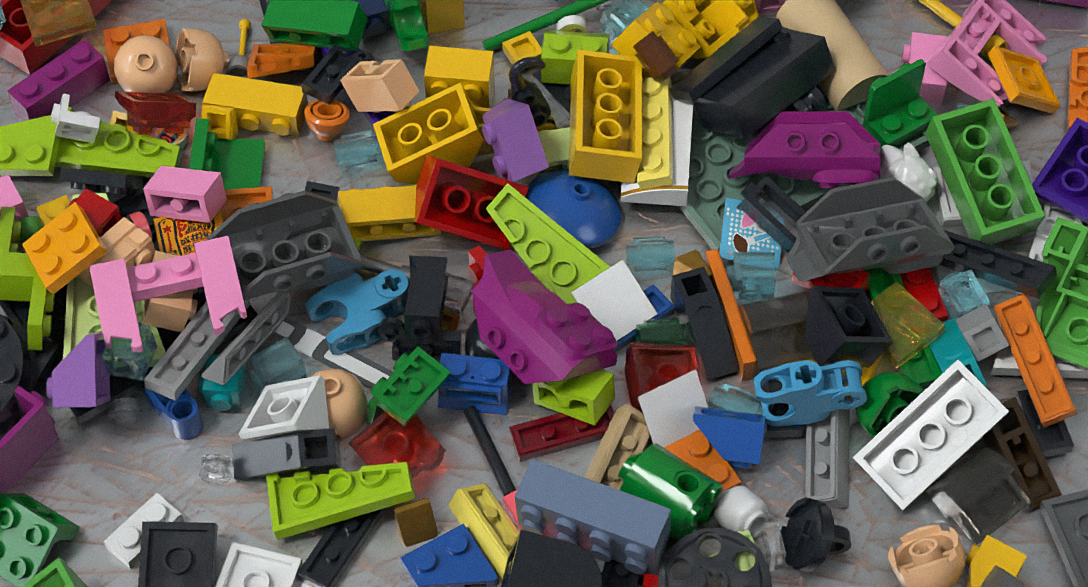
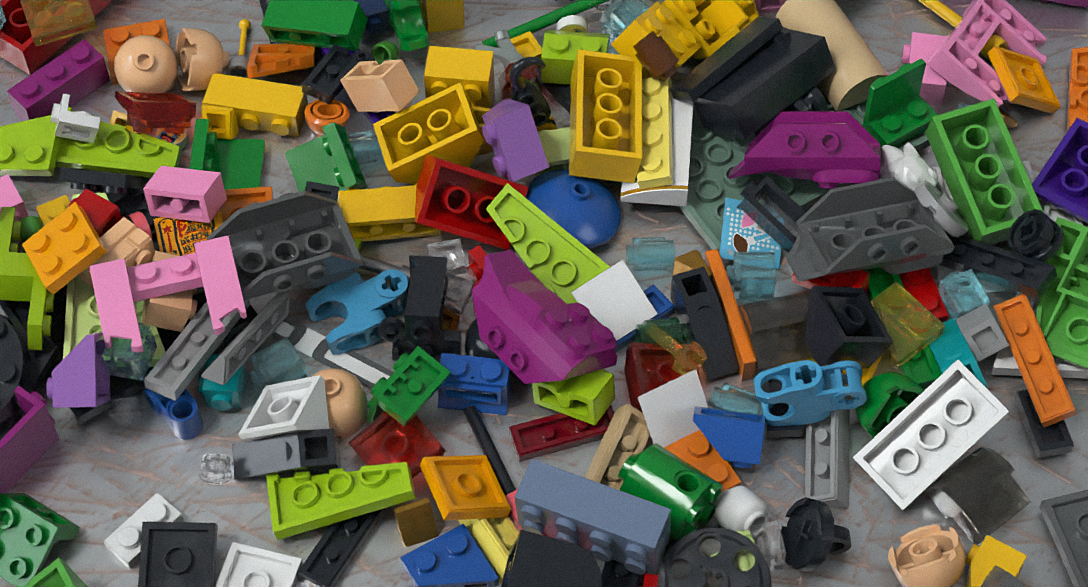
dark brown slope [983,397,1062,510] -> none
none -> green bracket [285,122,368,192]
none -> bright green hinge [371,41,399,65]
none -> light orange tile [420,455,511,521]
none -> clear plate [427,238,467,276]
none -> light grey piece [474,30,539,91]
none -> clear yellow bar [645,323,707,375]
none -> light grey plate [915,180,969,238]
none -> black wheel [1007,209,1063,262]

